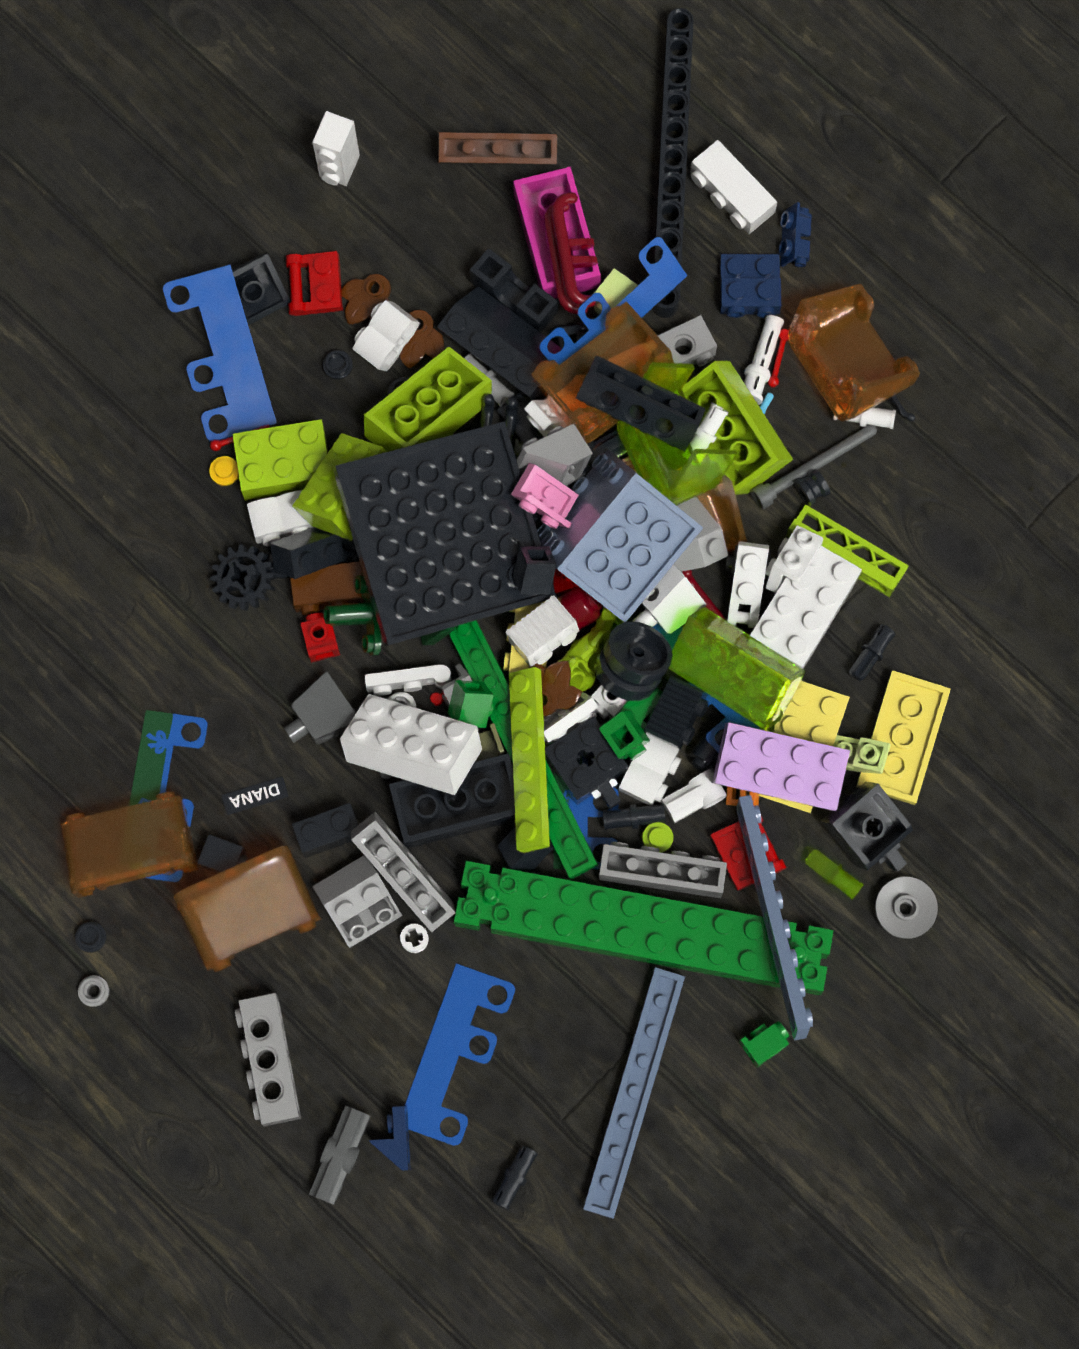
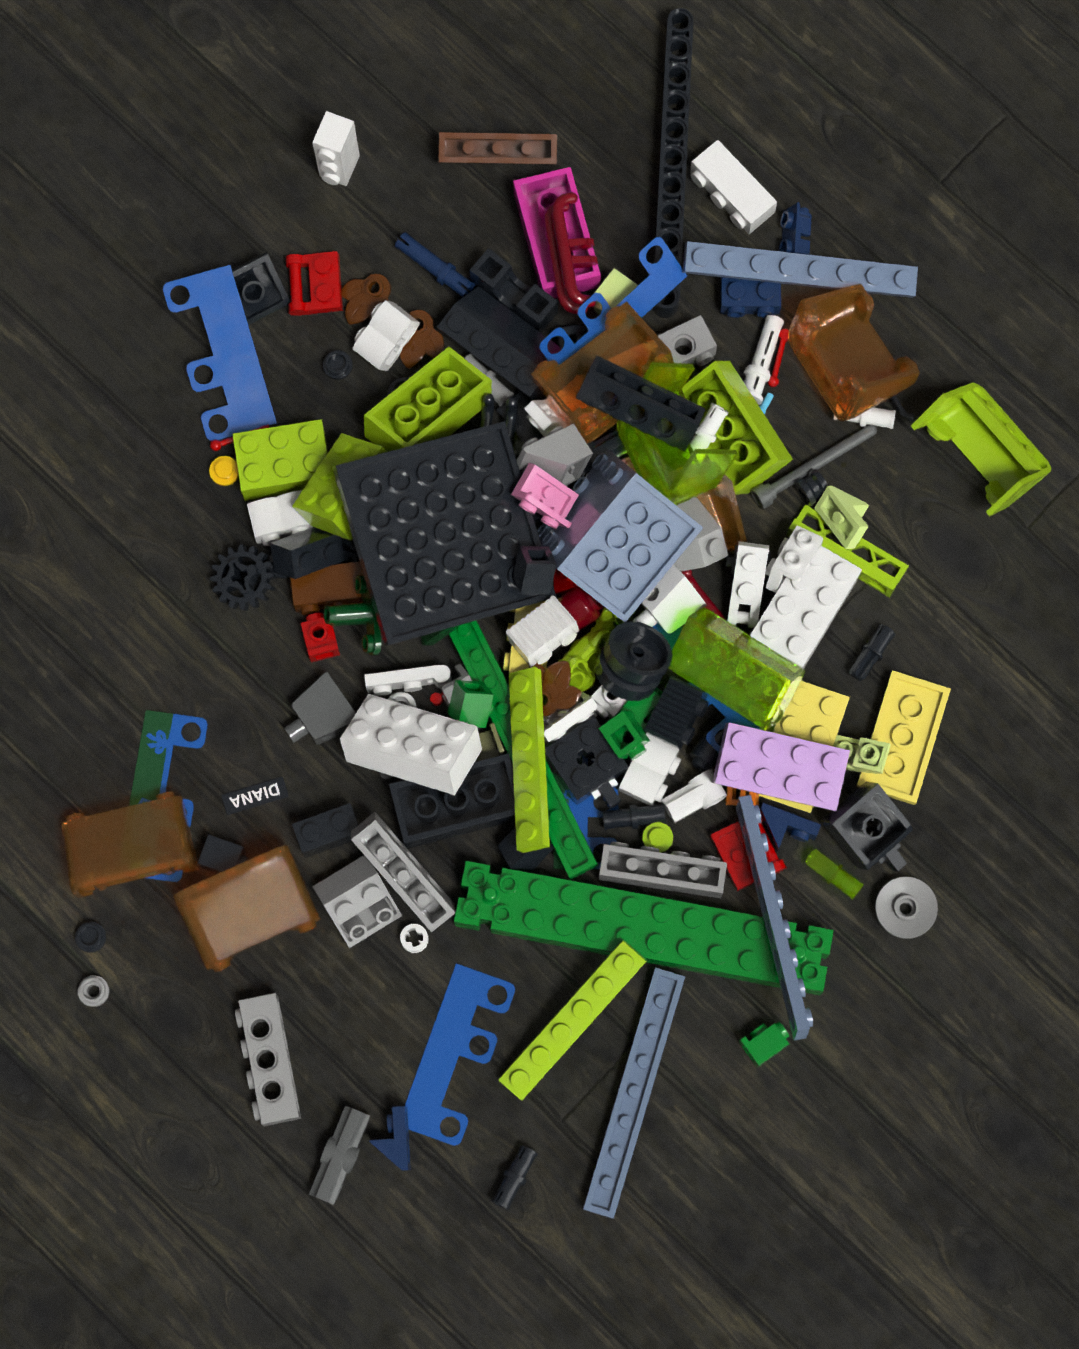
none -> dark blue pin [395,232,475,298]
none -> lime plate [499,939,647,1101]
none -> sand blue plate [683,241,918,298]
none -> dark blue slope [760,803,821,852]
none -> yellowish green slope [814,486,869,549]
none -> lime windscreen [911,383,1051,516]

